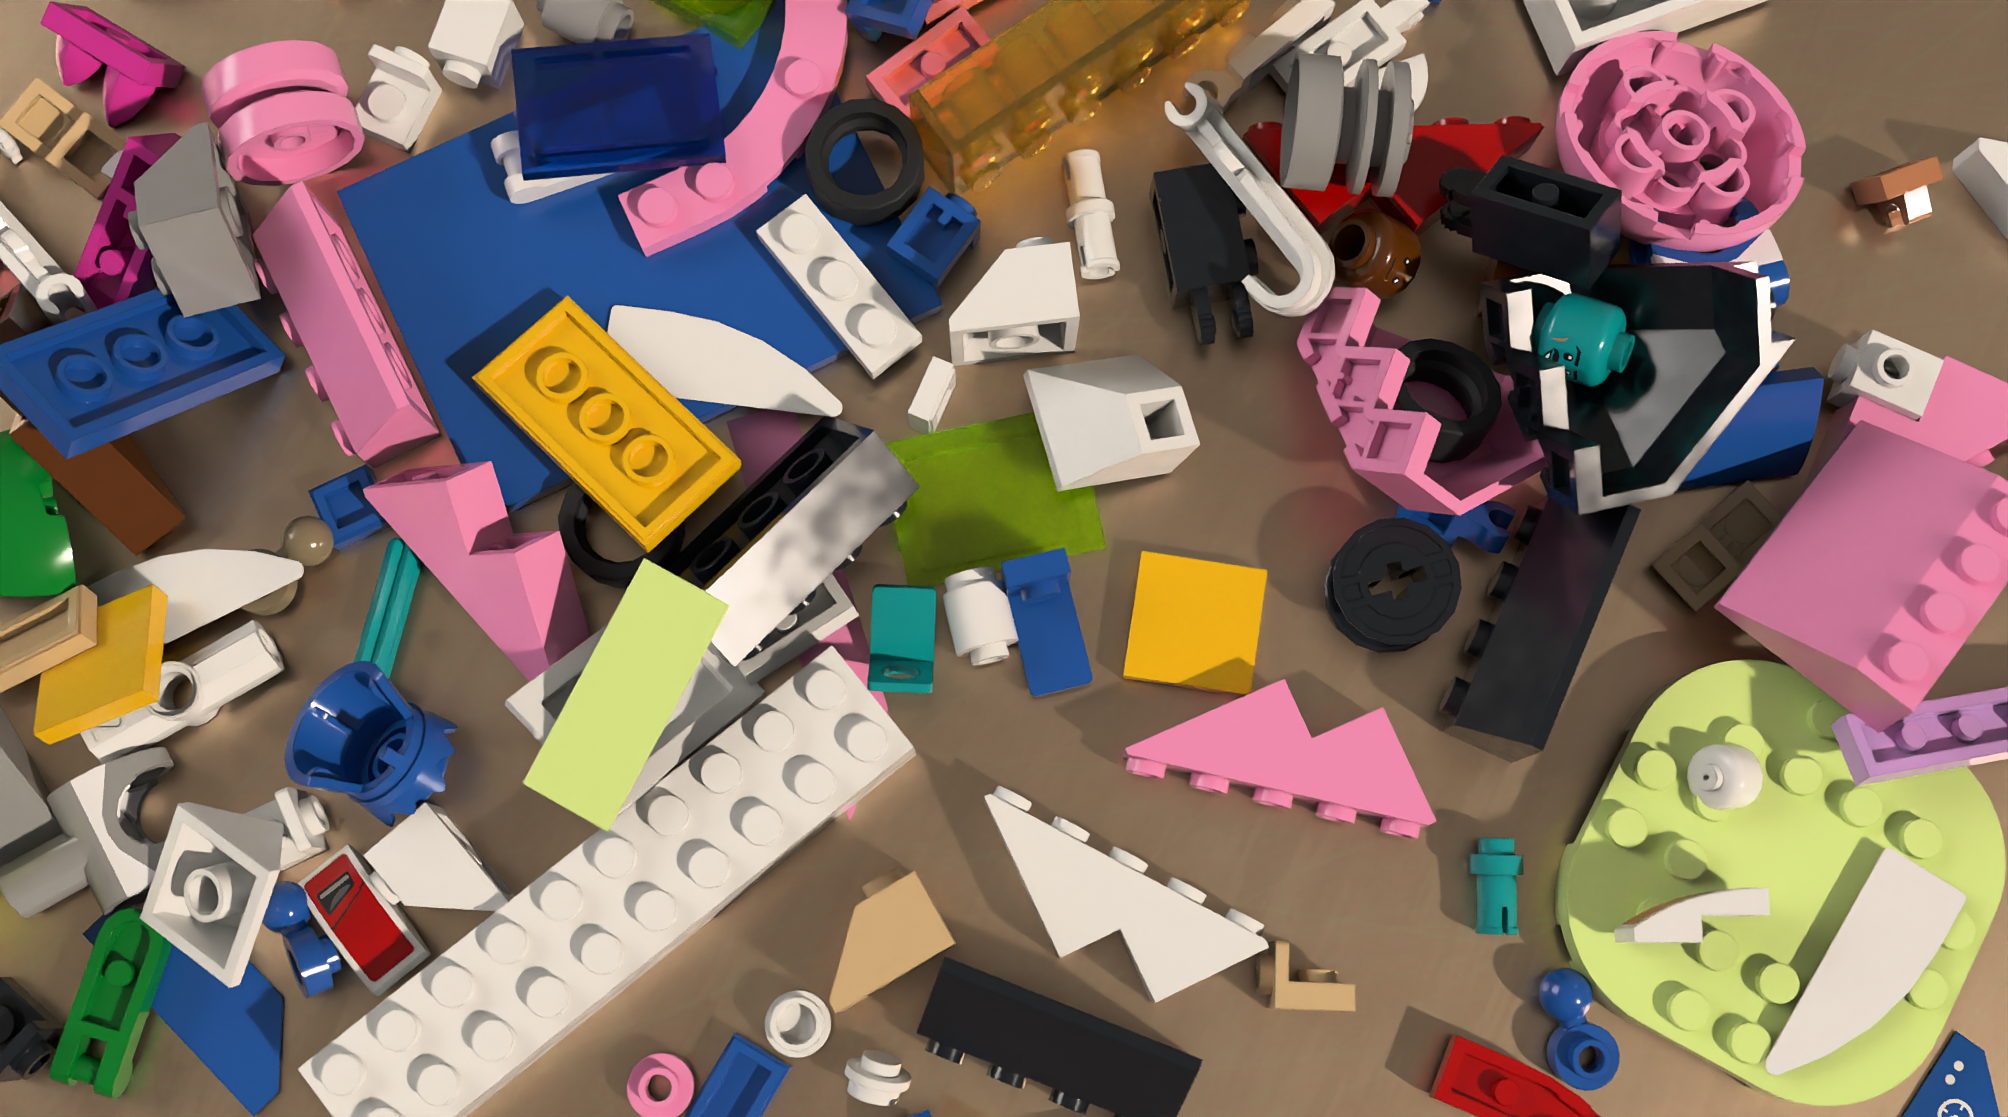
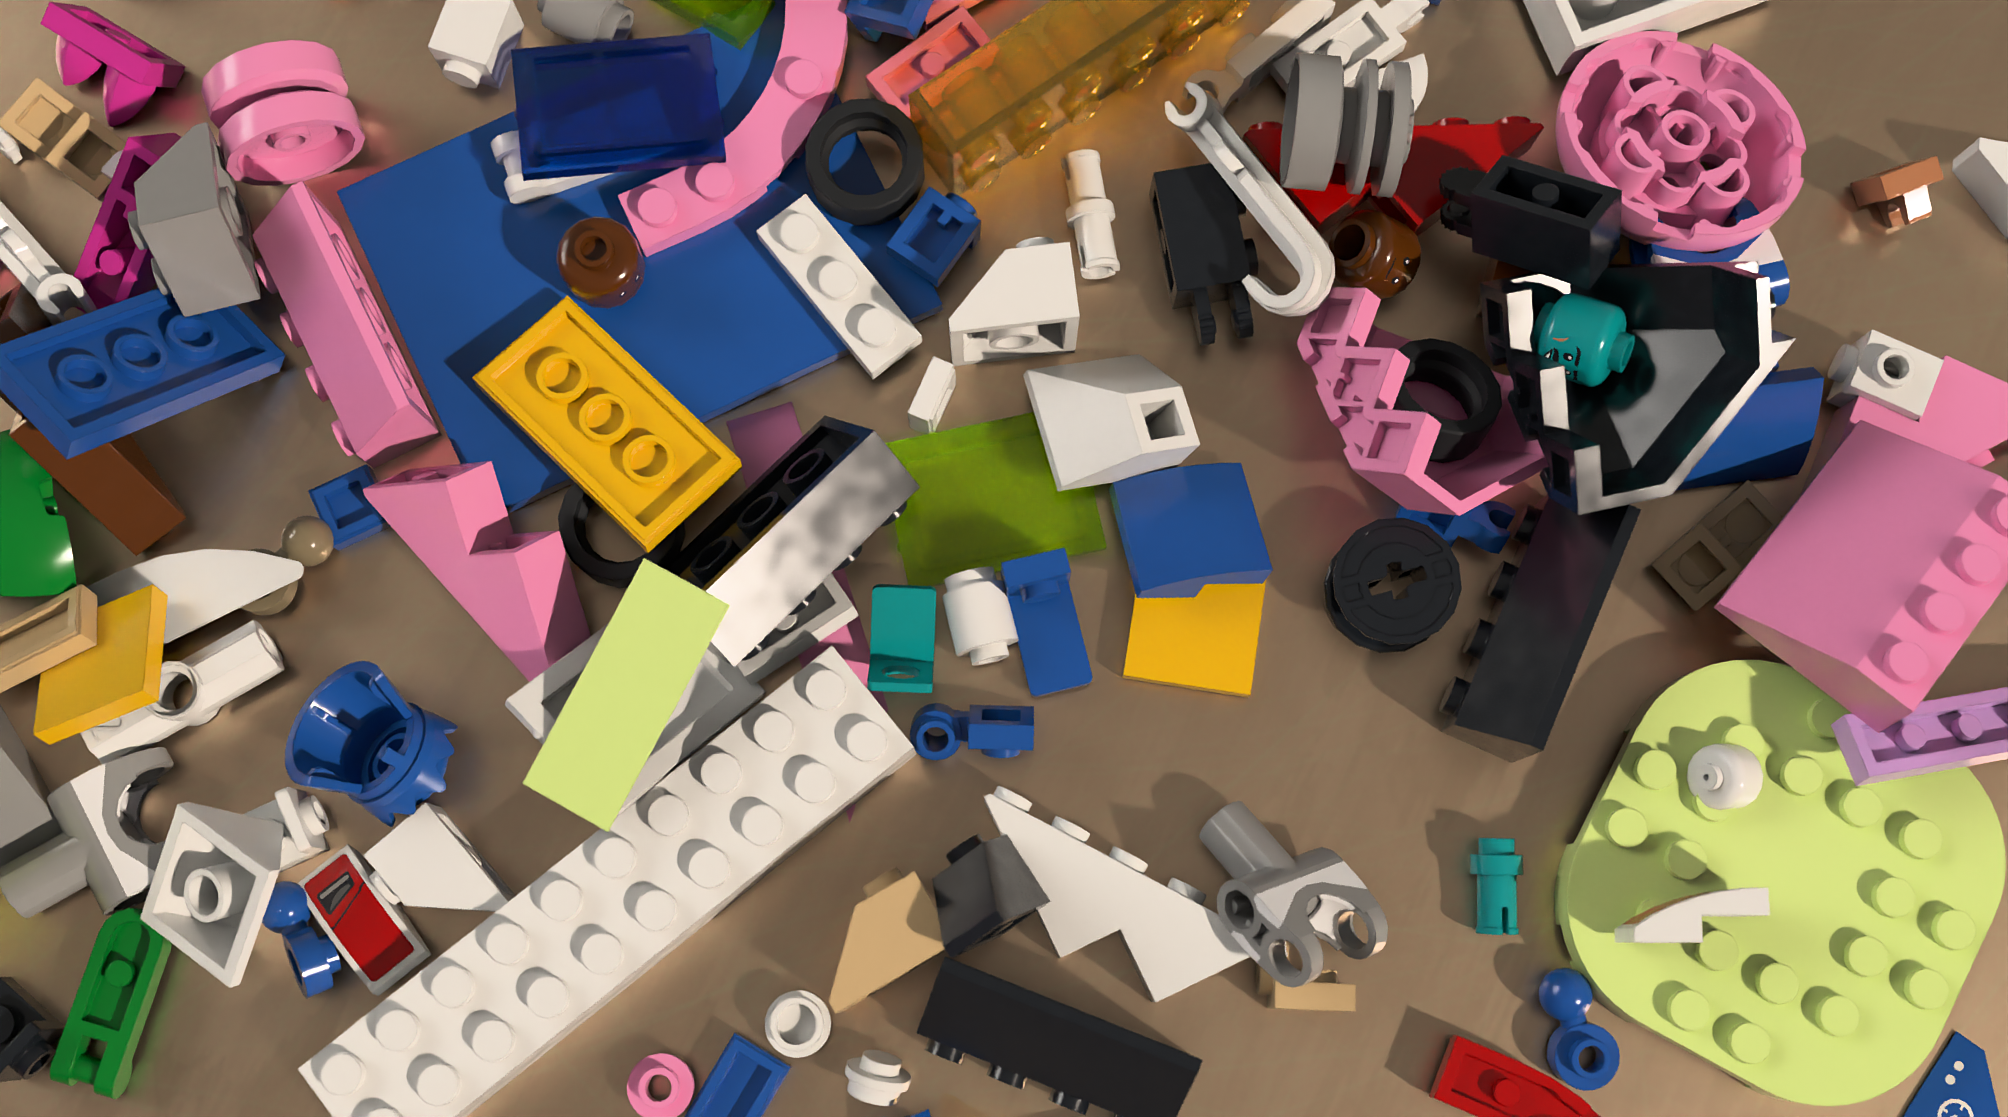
blue sticker [83,914,284,1117] -> none
teal axle [354,538,422,678] -> none
white bracket [355,44,442,154] -> none
white sticker [607,305,843,417] -> none
bright pink slope [1122,679,1437,839] -> none
white sticker [1765,848,1966,1075] -> none
none -> reddish brown head [556,216,646,309]
none -> blue plate [910,703,1034,760]
none -> black slope [932,834,1051,959]
none -> blue slope [1109,463,1273,598]
none -> light grey connector [1199,801,1388,988]

